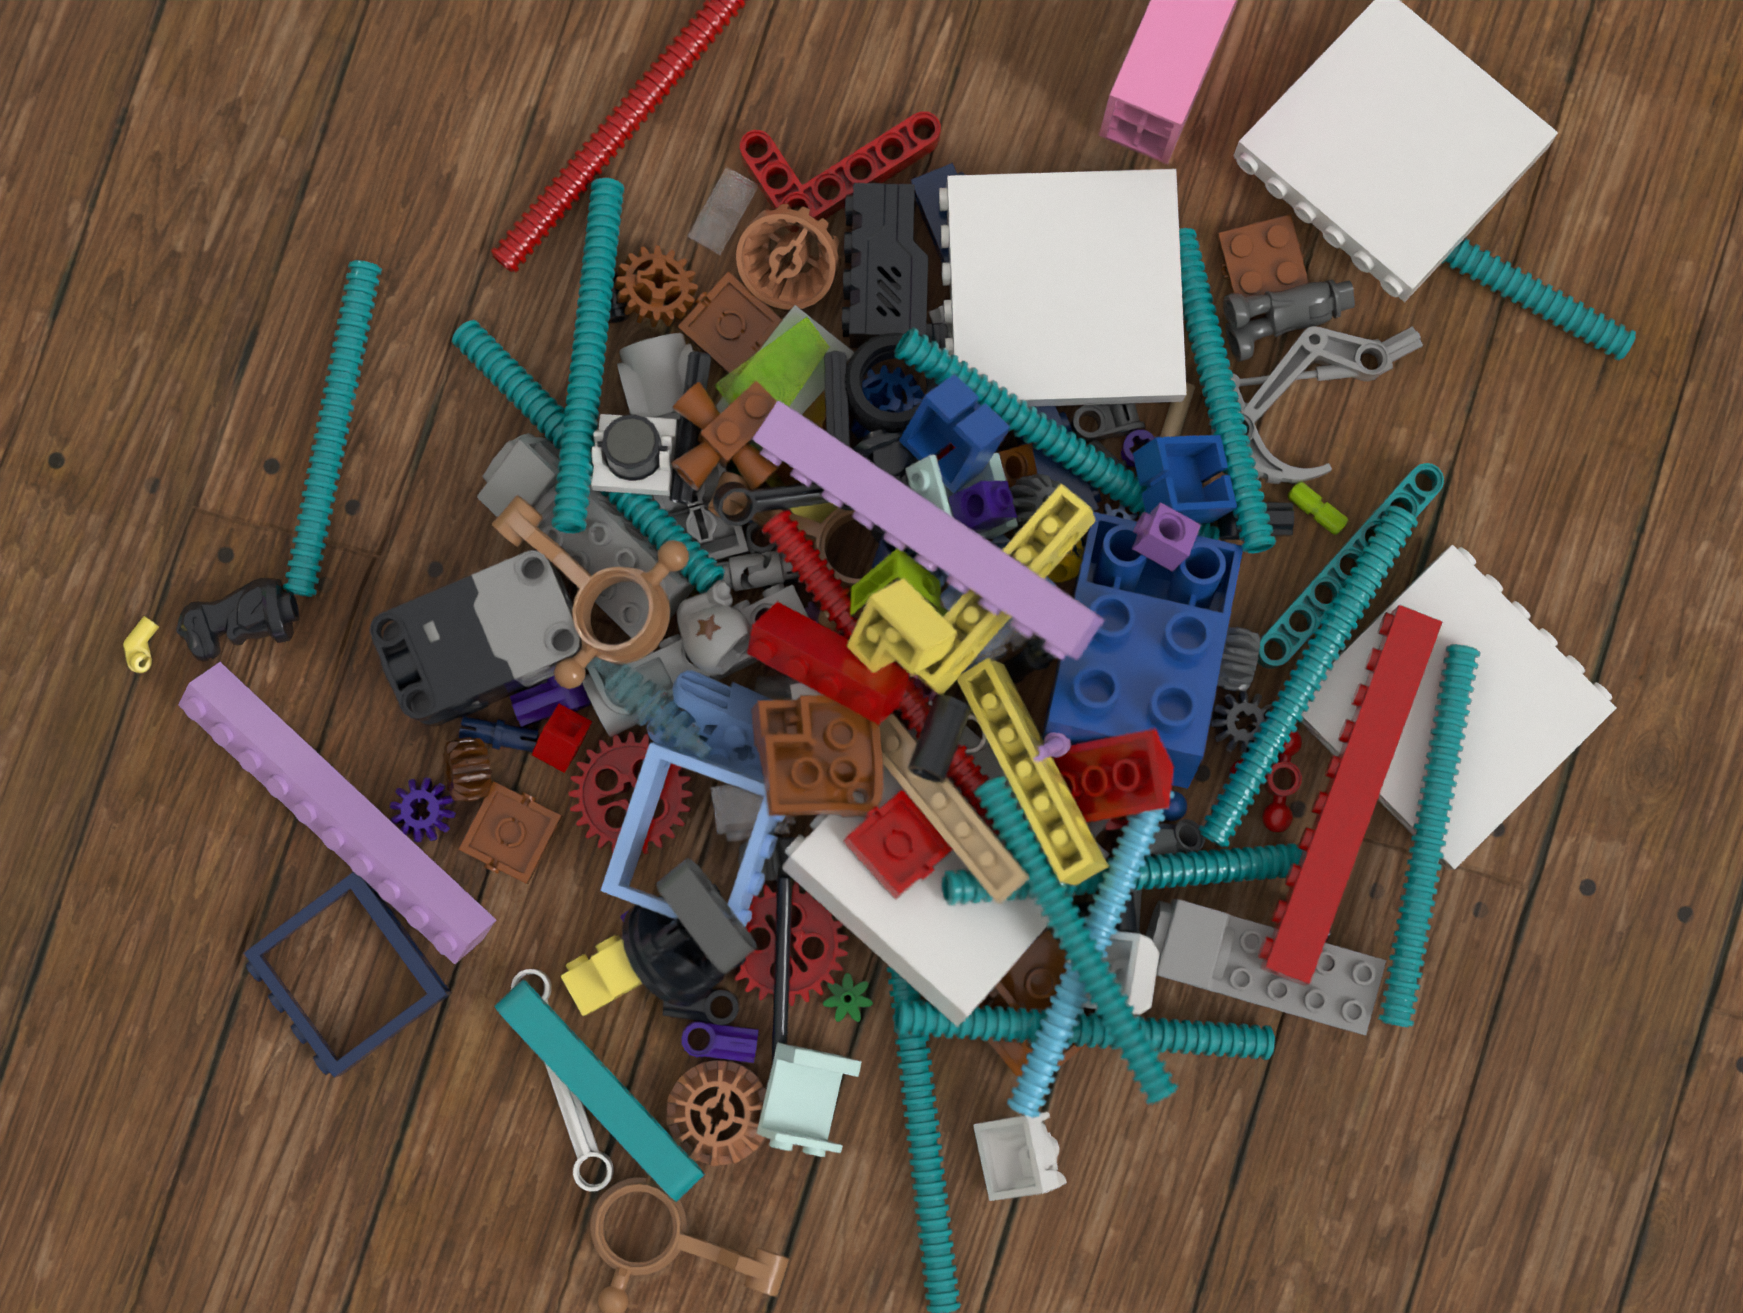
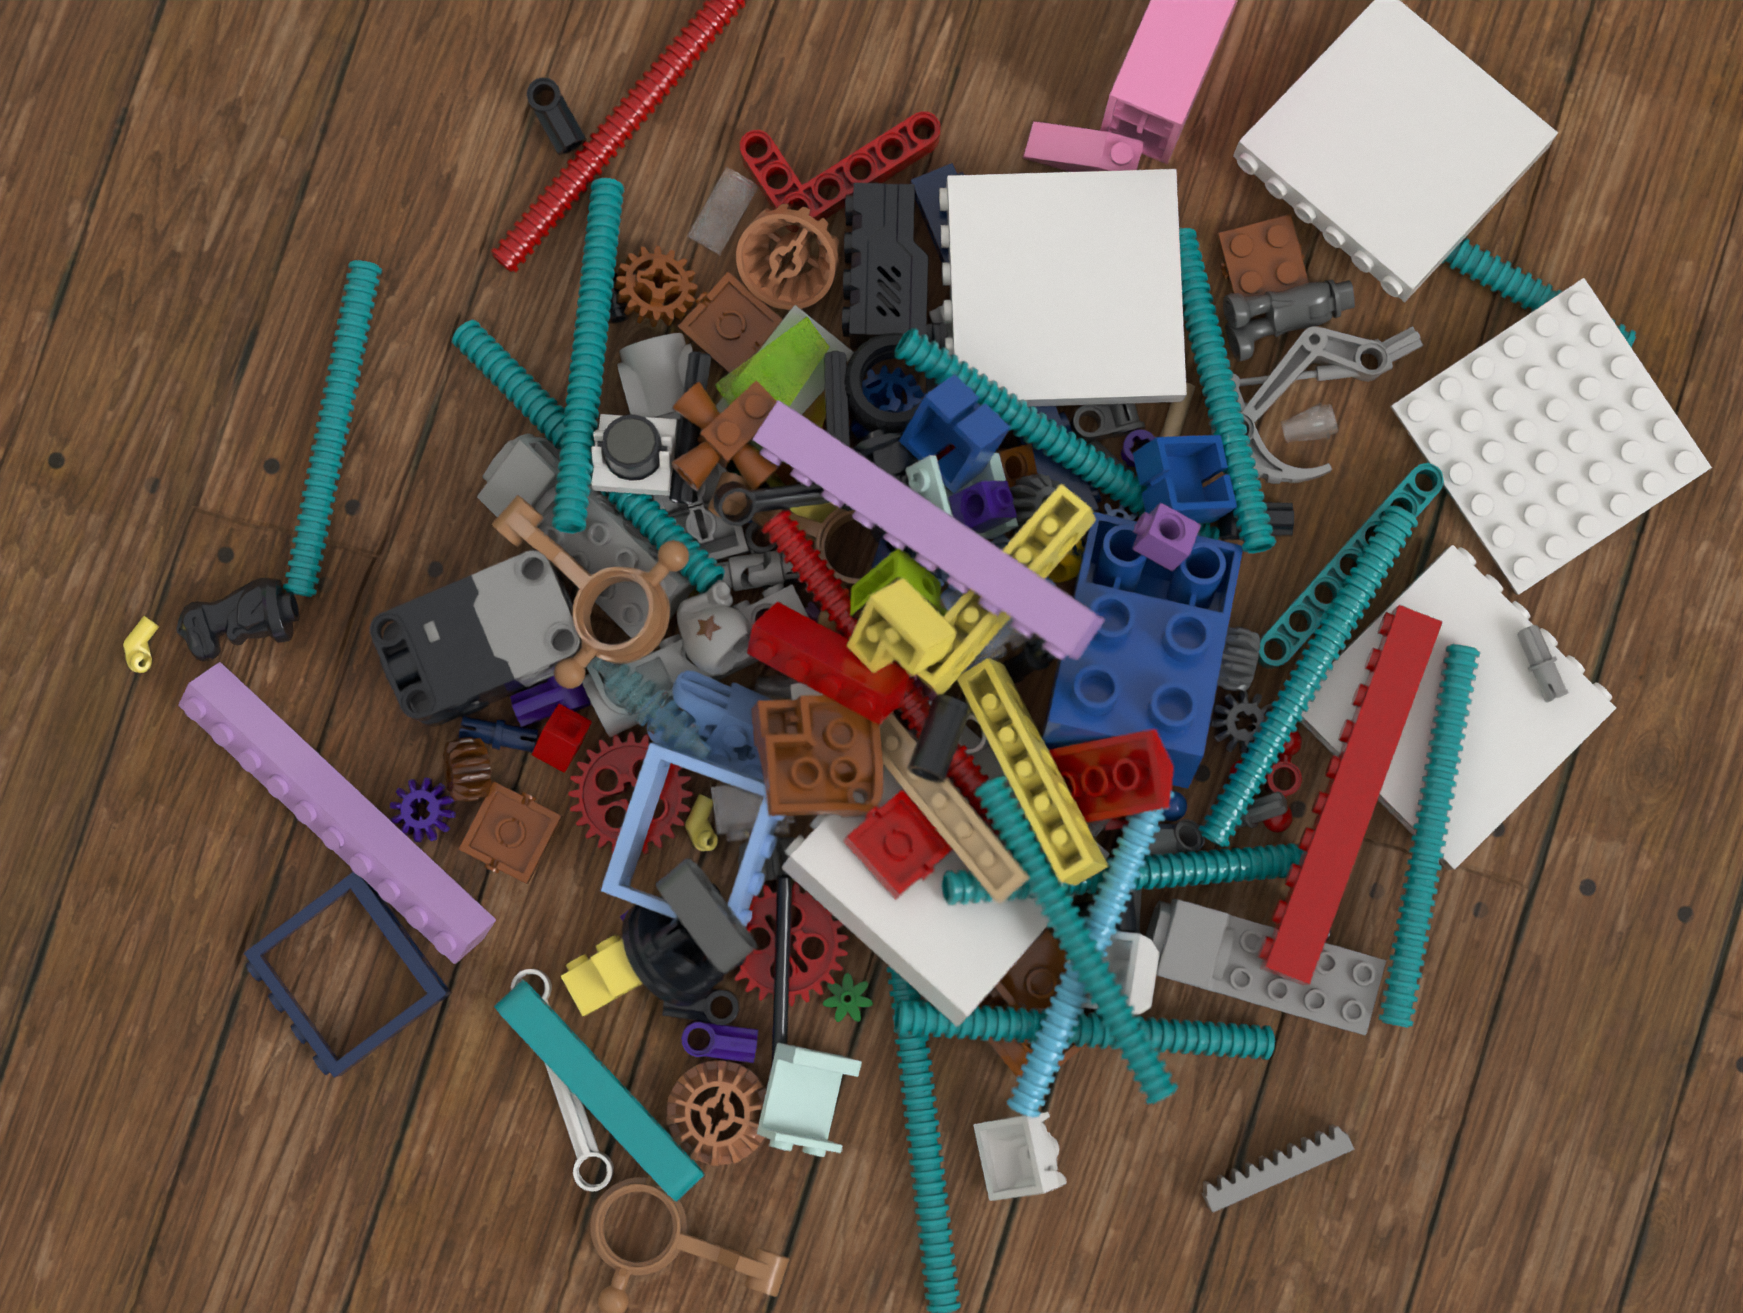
lavender piece [1033,733,1071,762] -> none
lime piece [1287,482,1348,535] -> none
none -> black piece [527,77,587,156]
none -> light yellow arm [685,794,718,852]
none -> bright pink slope [1023,122,1144,172]
none -> light grey gear [1202,1124,1354,1213]
none -> dark grey axle [1234,792,1288,830]
none -> clear cone [1281,402,1339,443]
none -> white plate [1390,278,1712,595]
none -> light grey axle [1517,625,1569,702]

